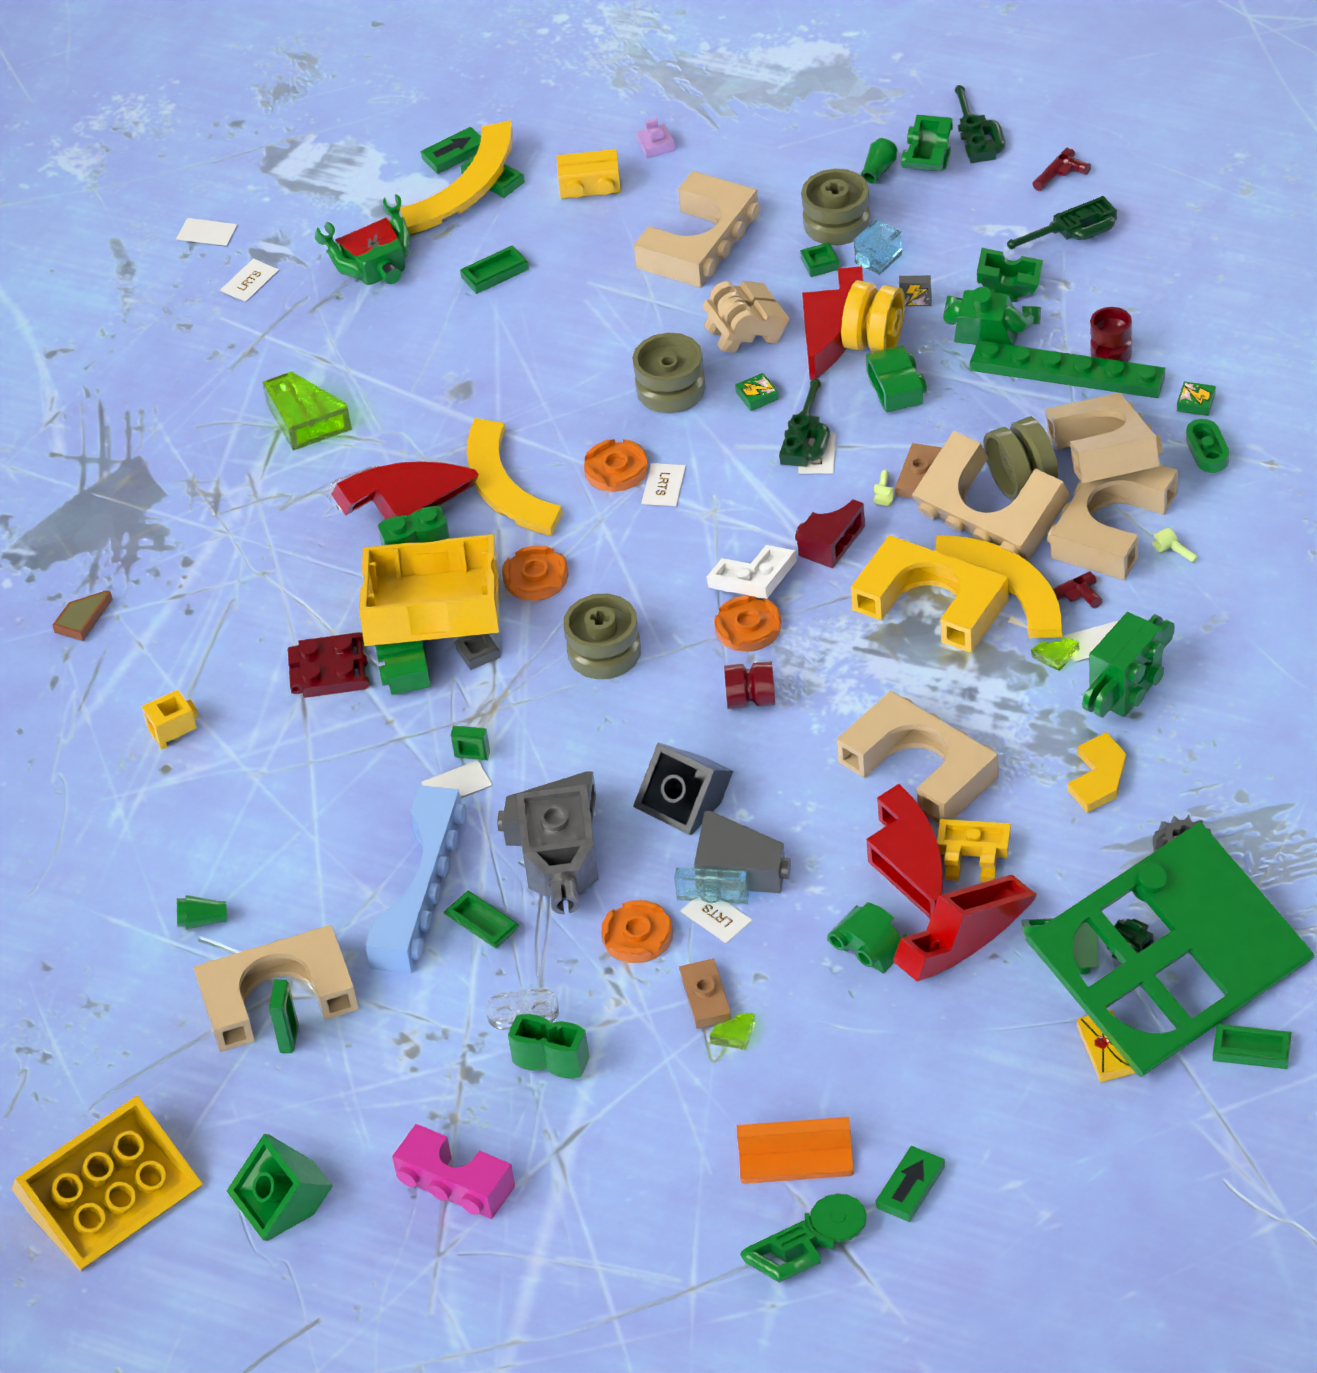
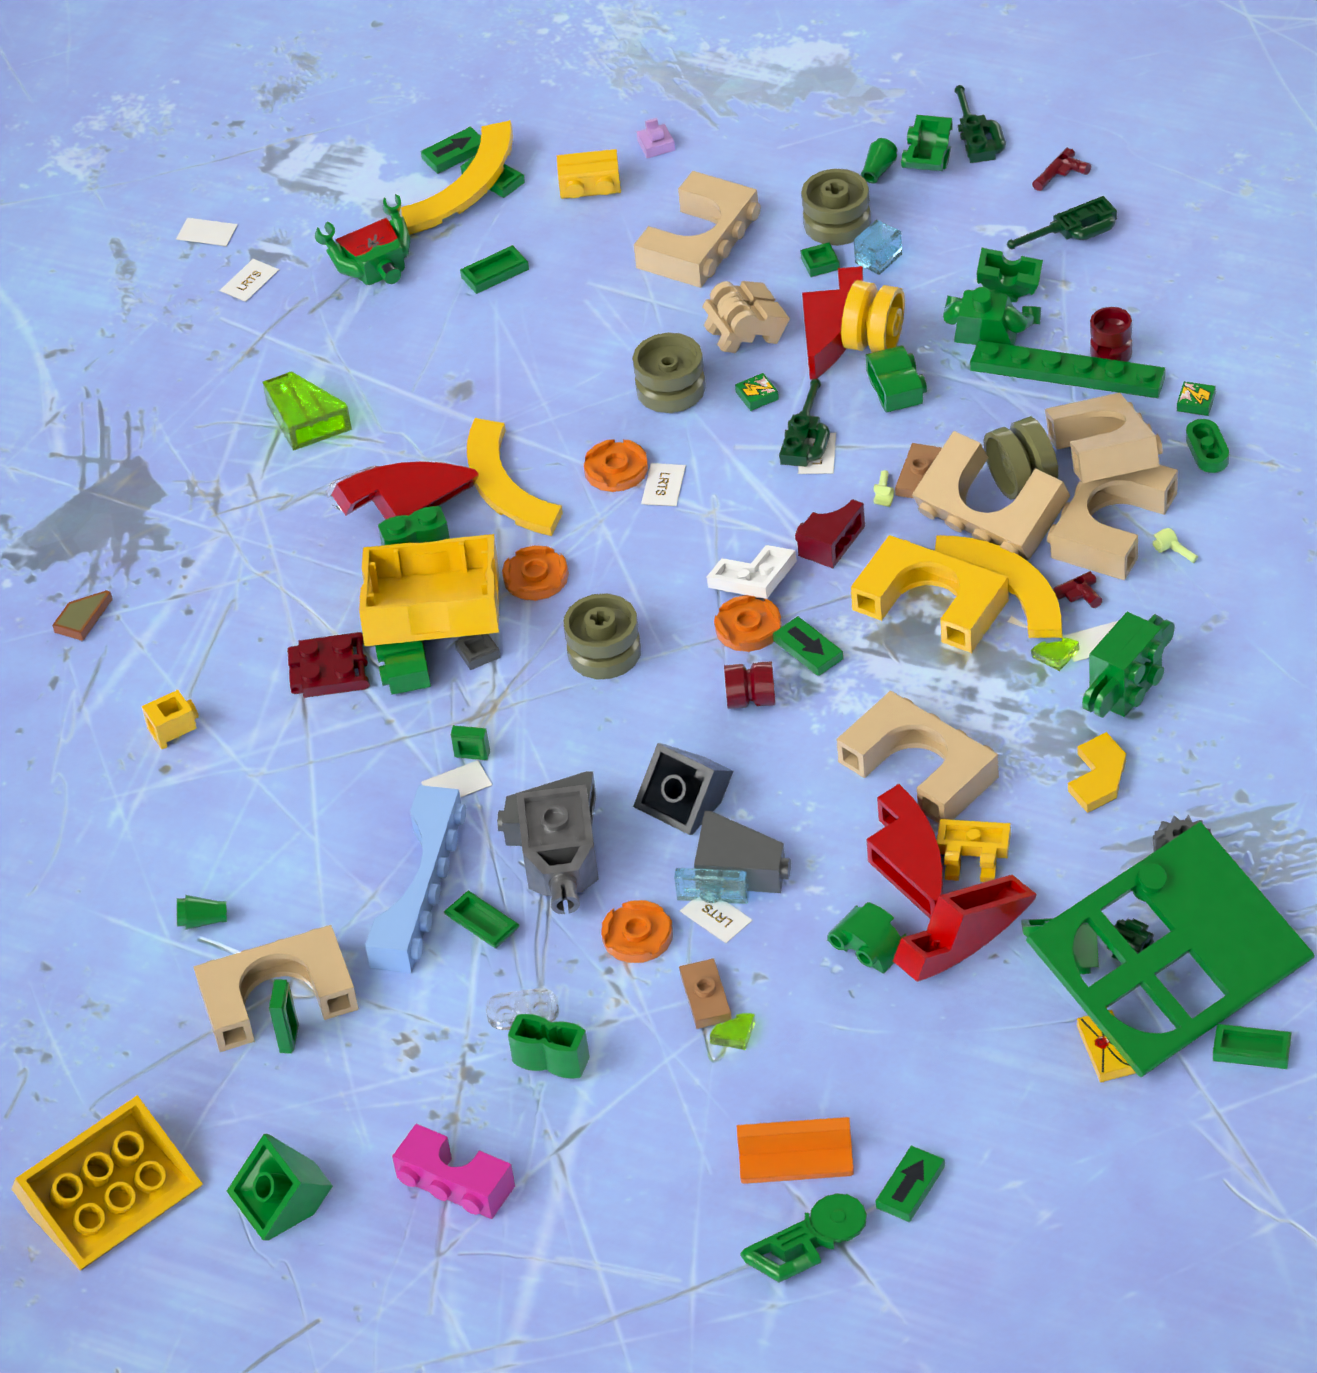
dark grey tile [899,275,932,306] -> none
none -> green tile [773,616,844,676]

